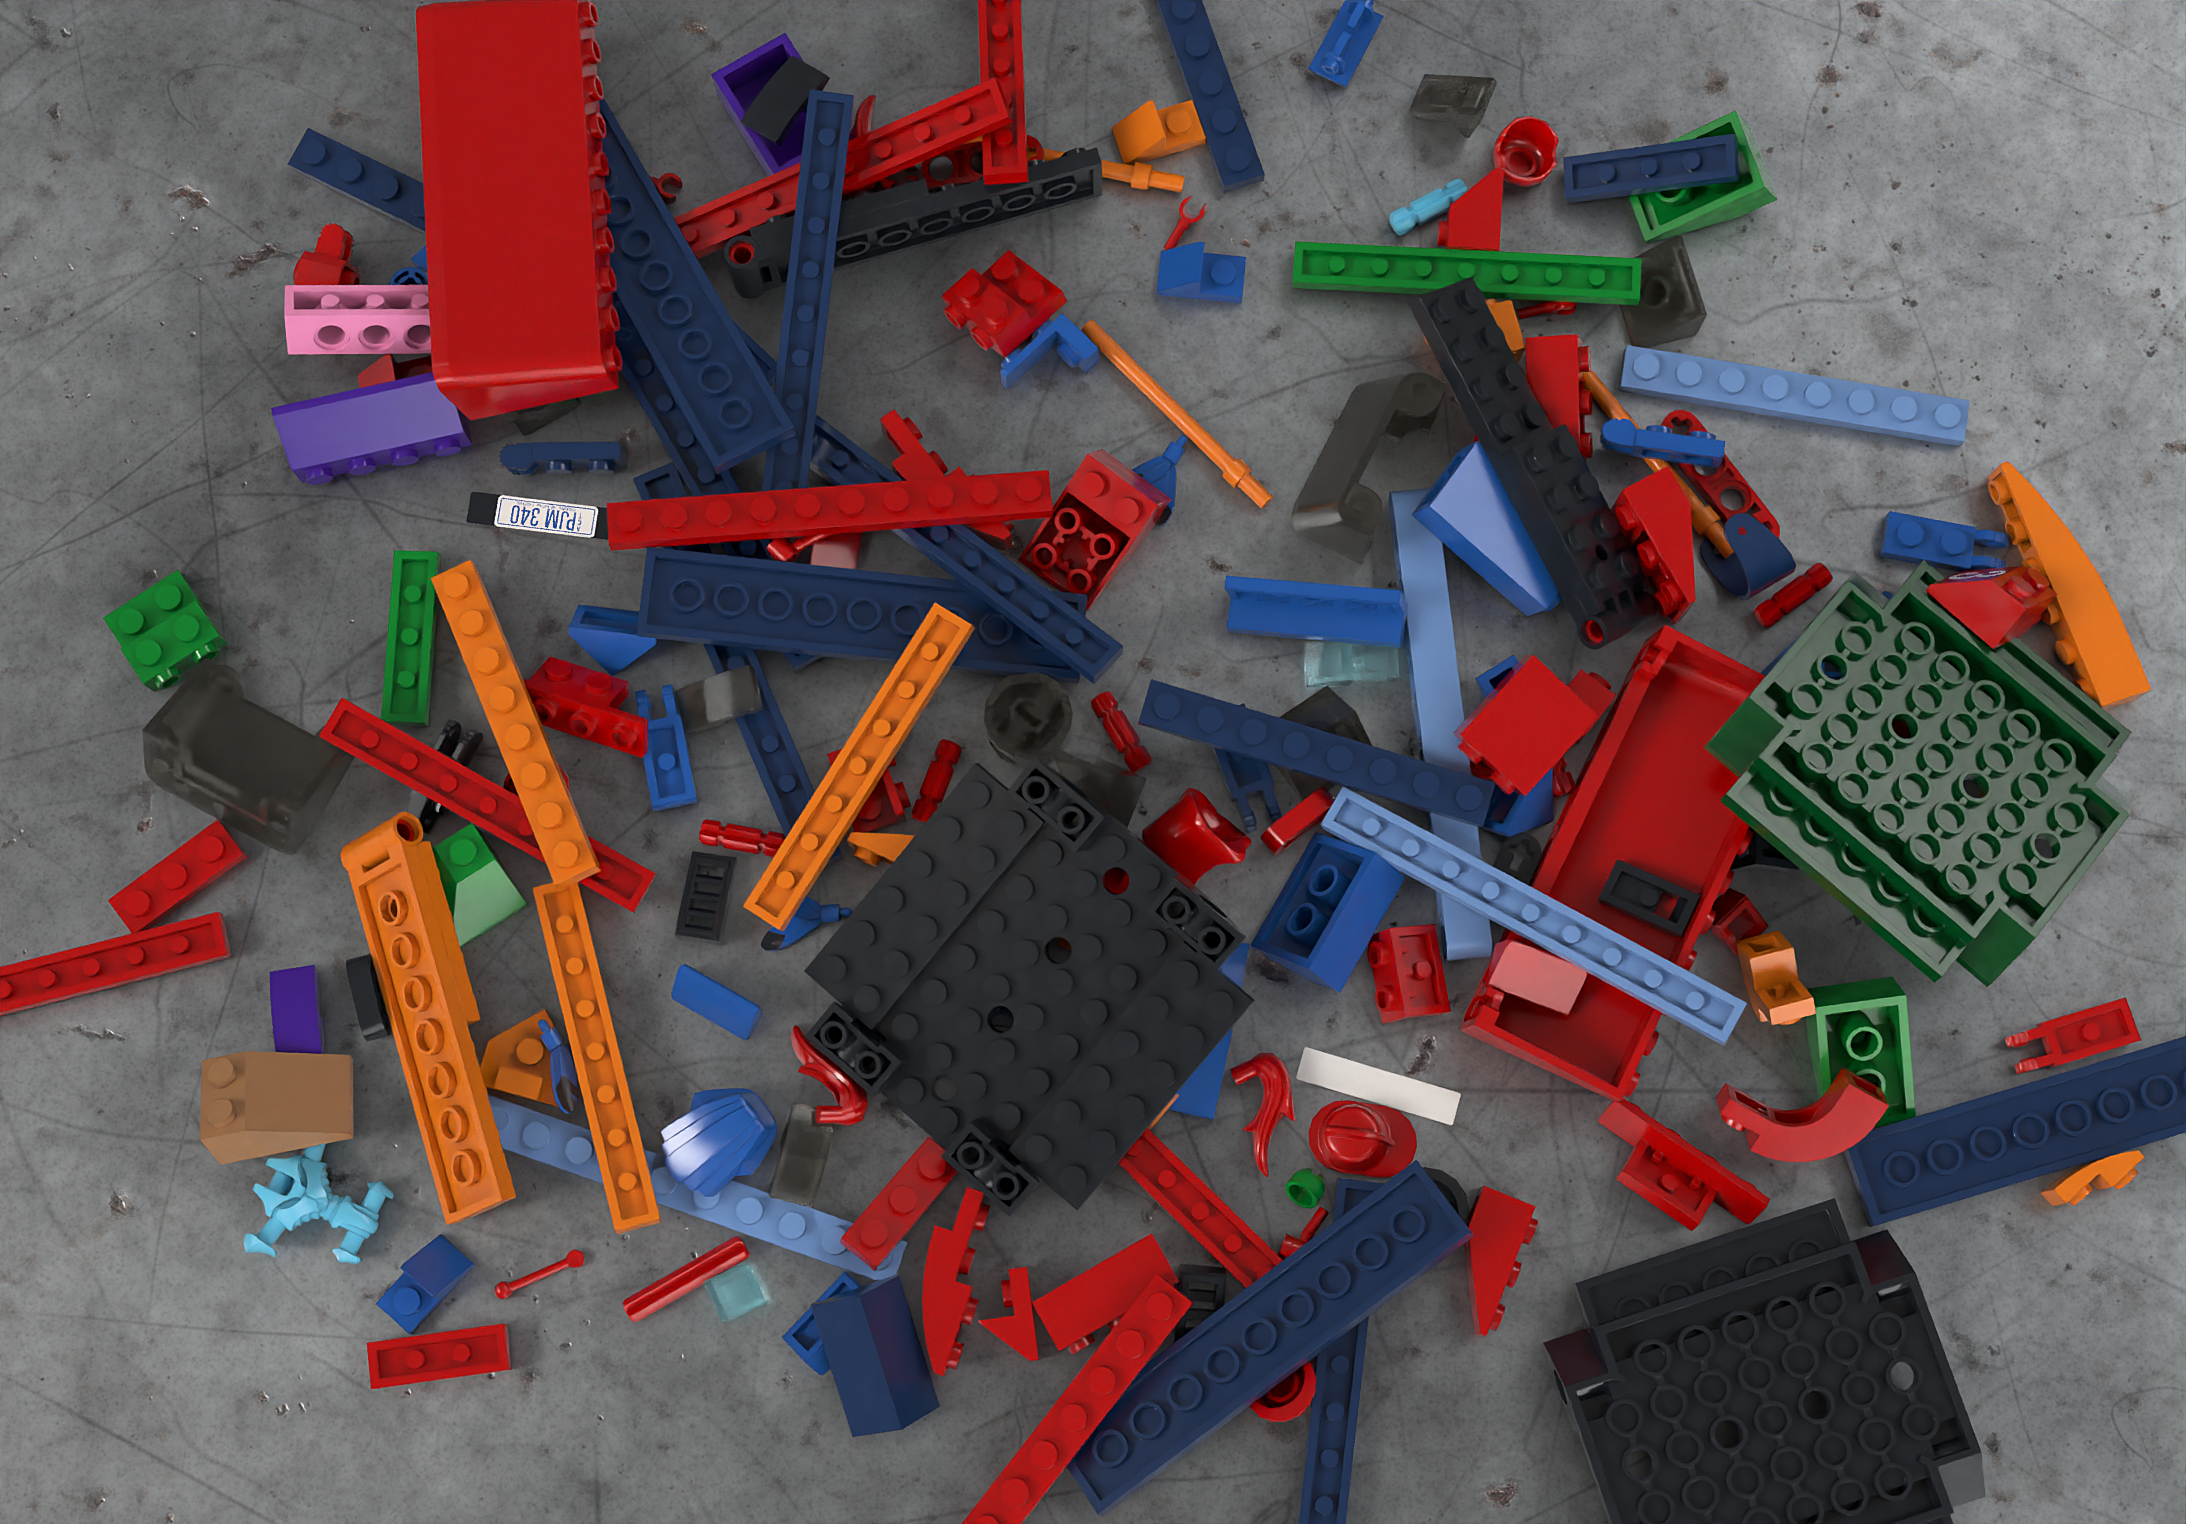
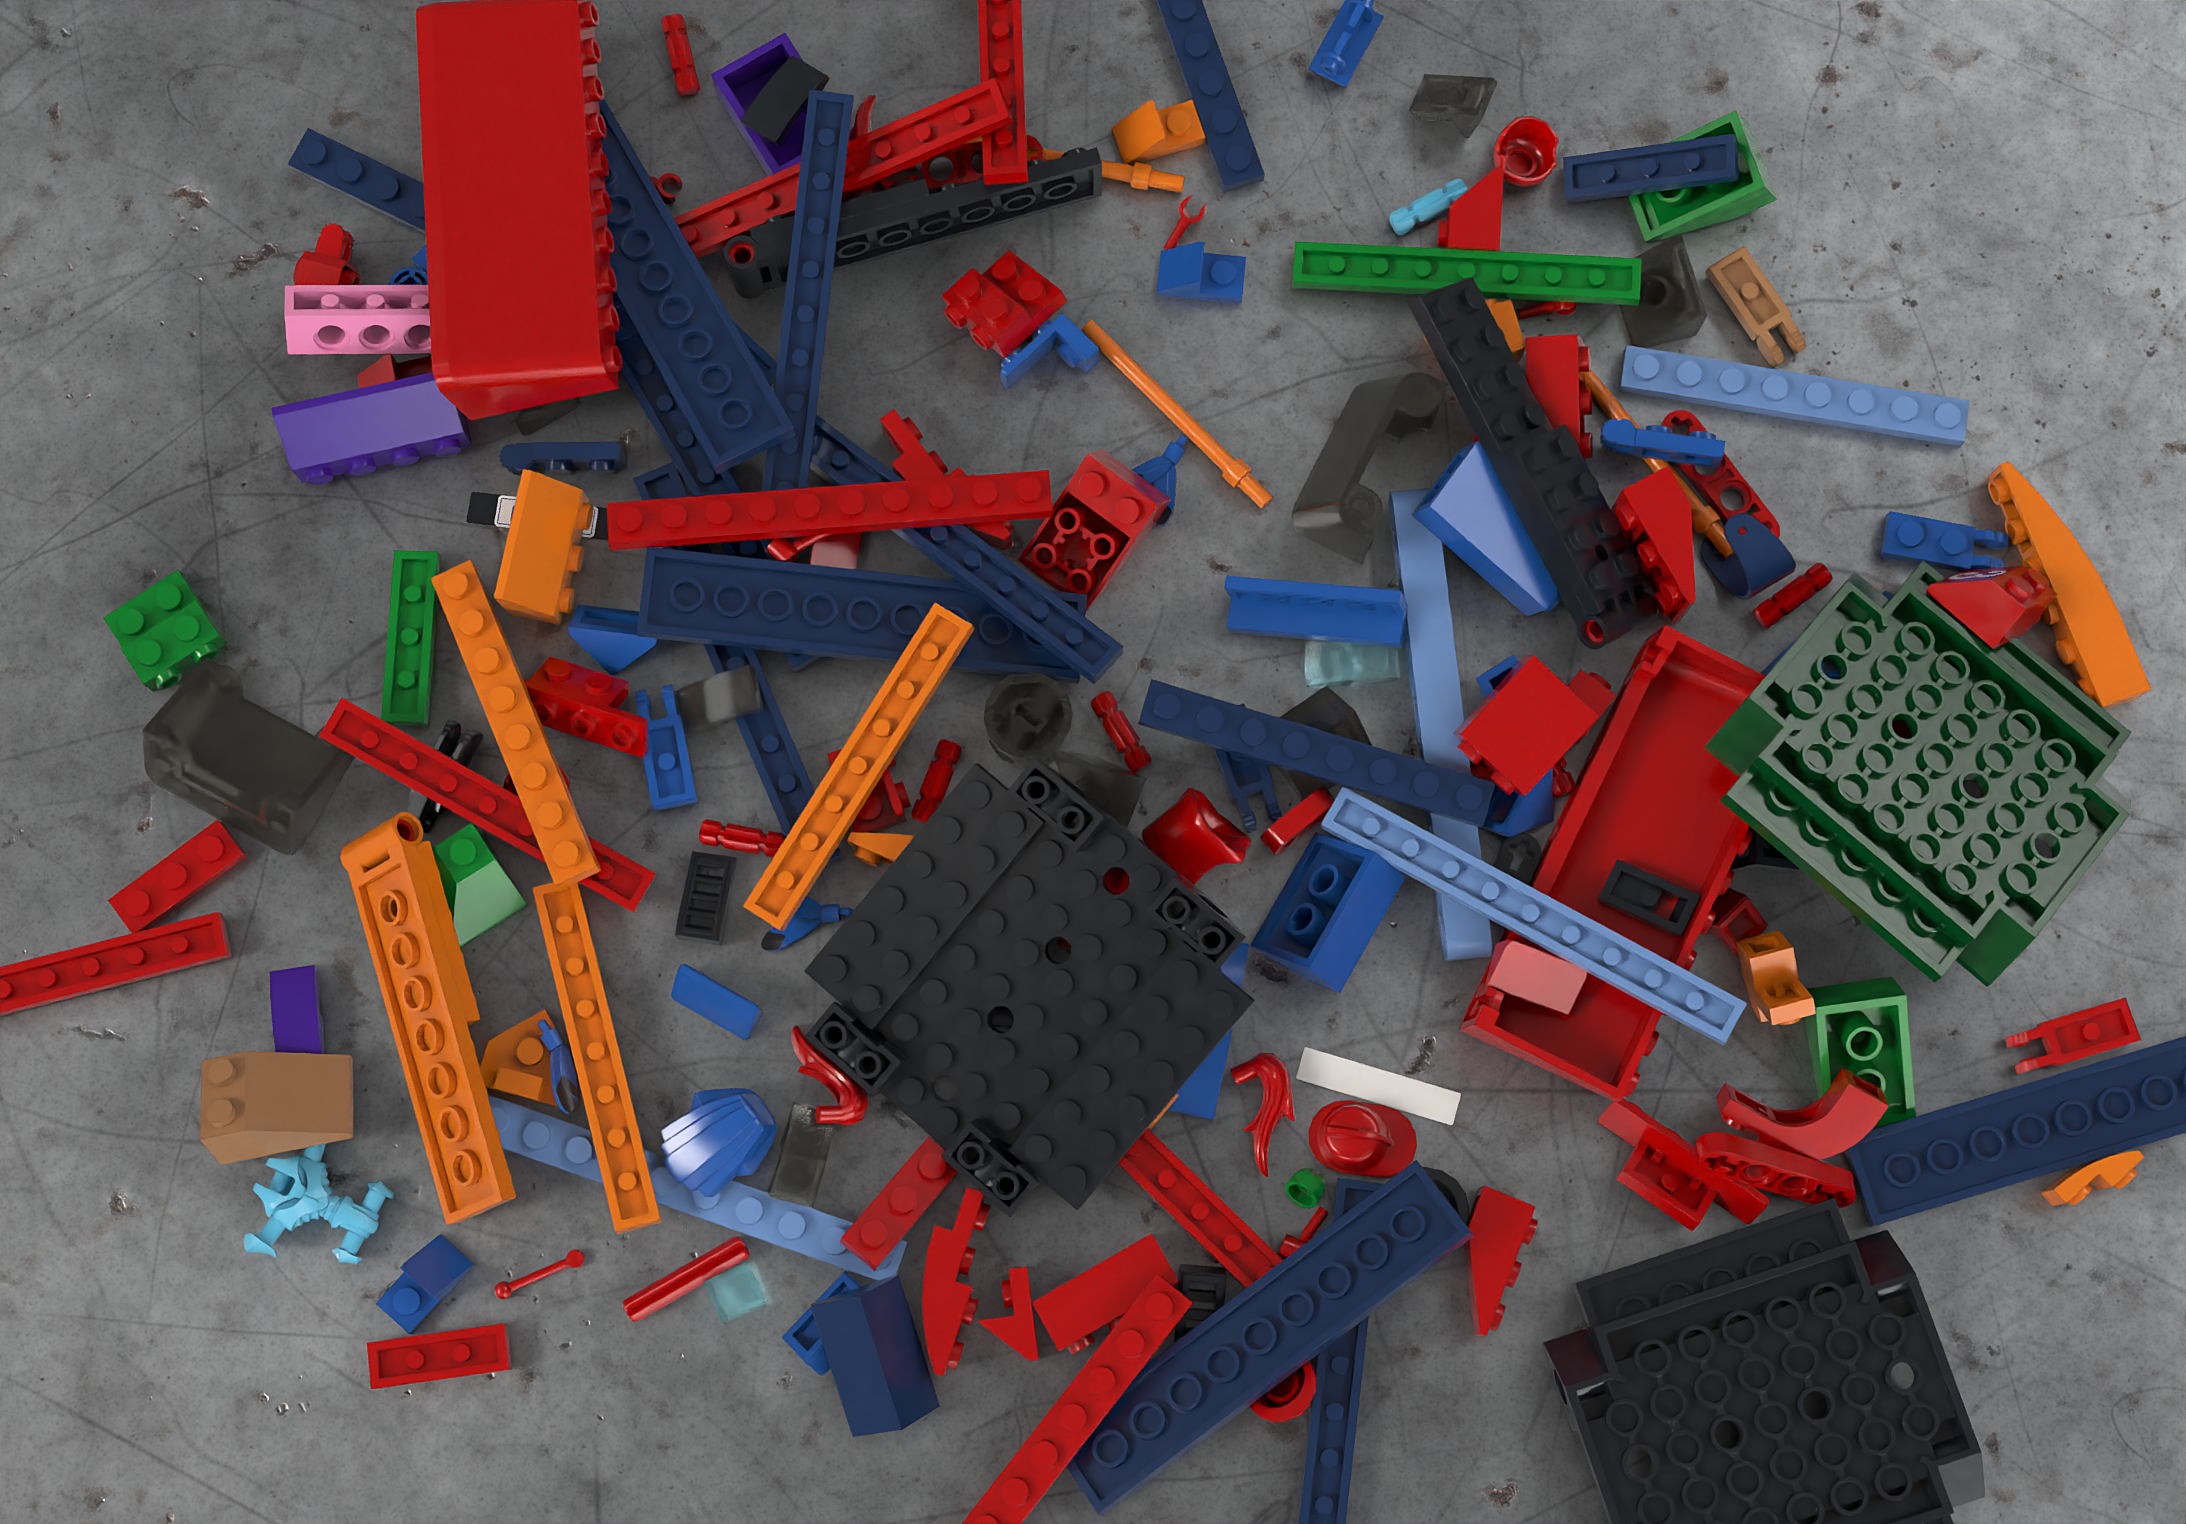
black beam [346,954,391,1042] -> none
red bracket [1367,924,1451,1024] -> none
none -> orange slope [494,469,593,625]
none -> red axle [661,13,700,96]
none -> red beam [1695,1132,1856,1208]
none -> medium nougat hinge [1705,246,1807,368]

